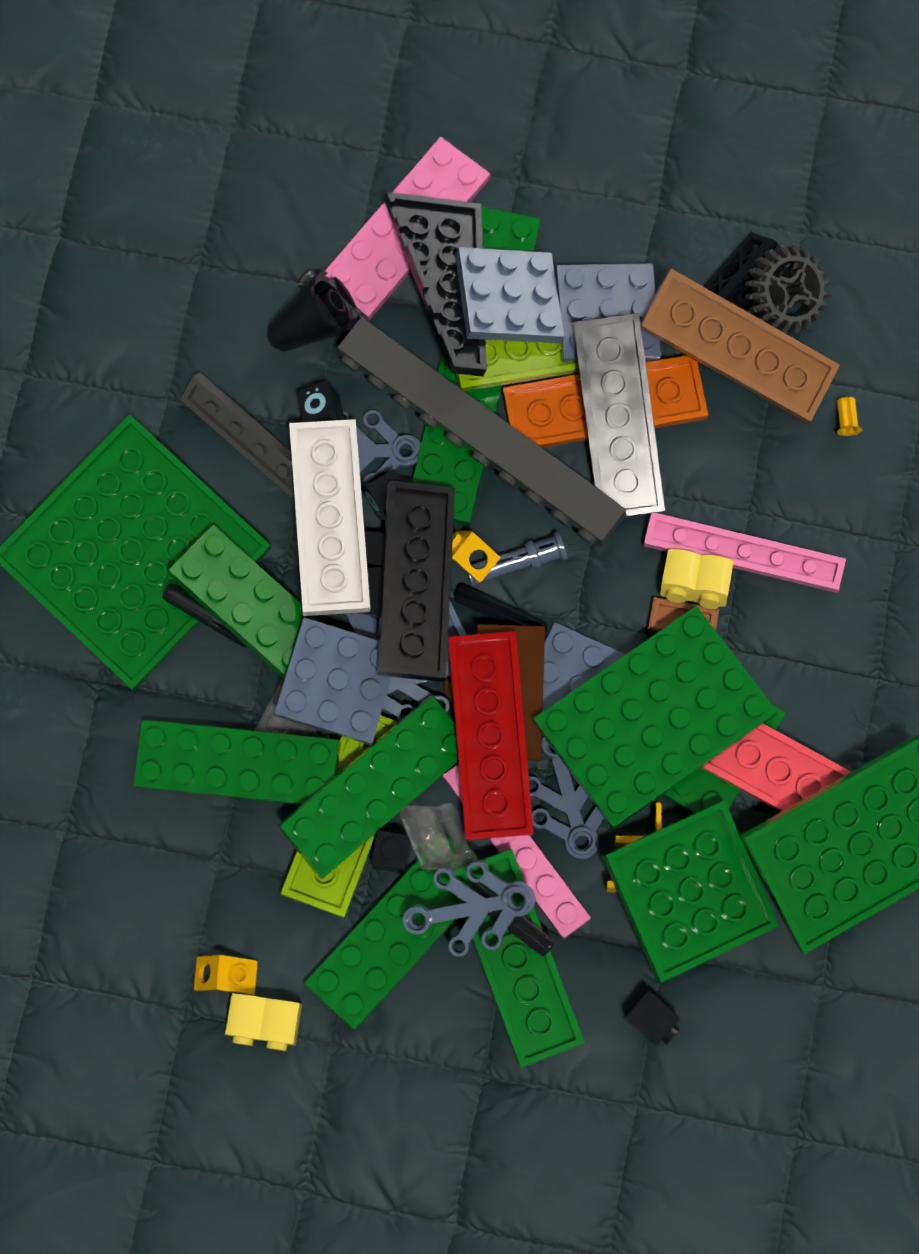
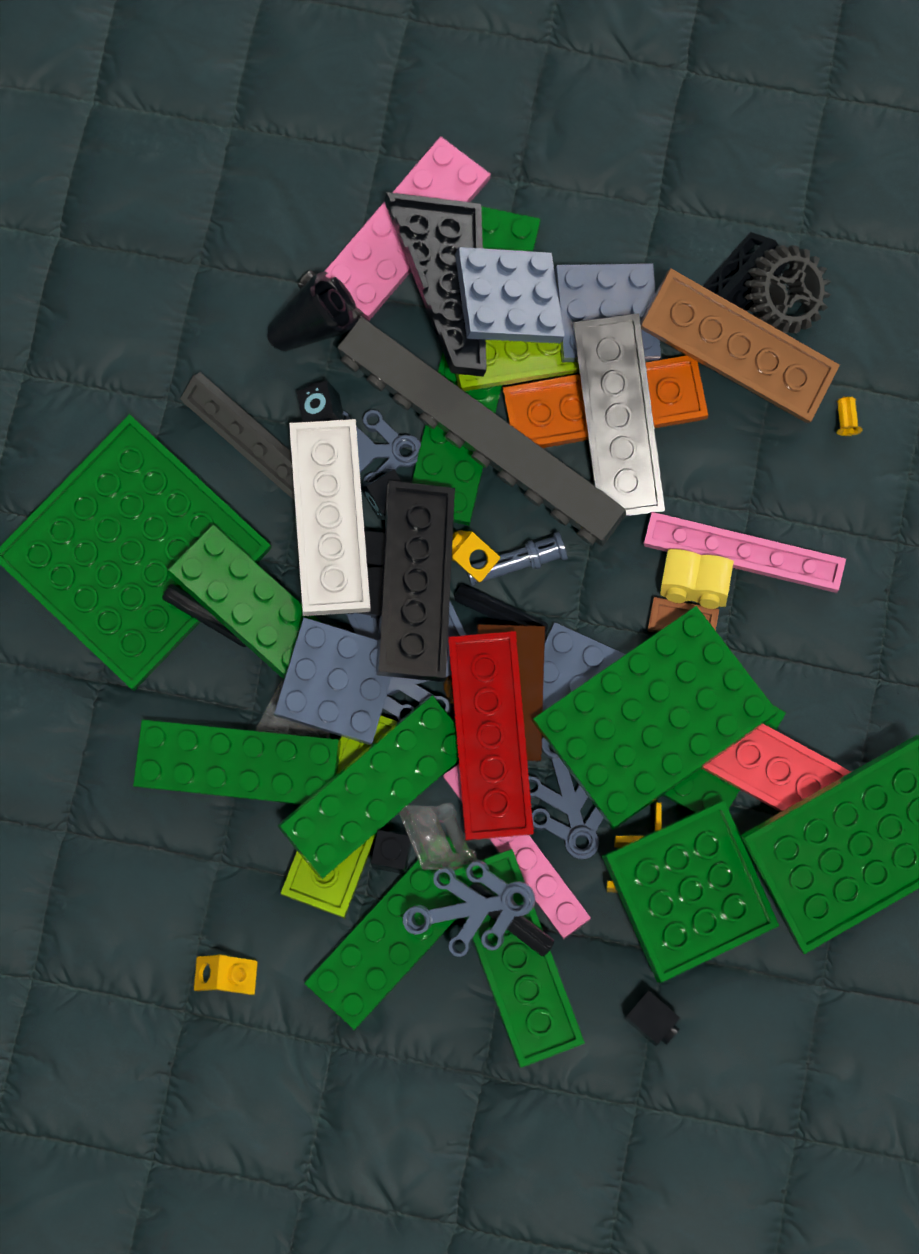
light yellow brick [225,993,302,1051] -> none

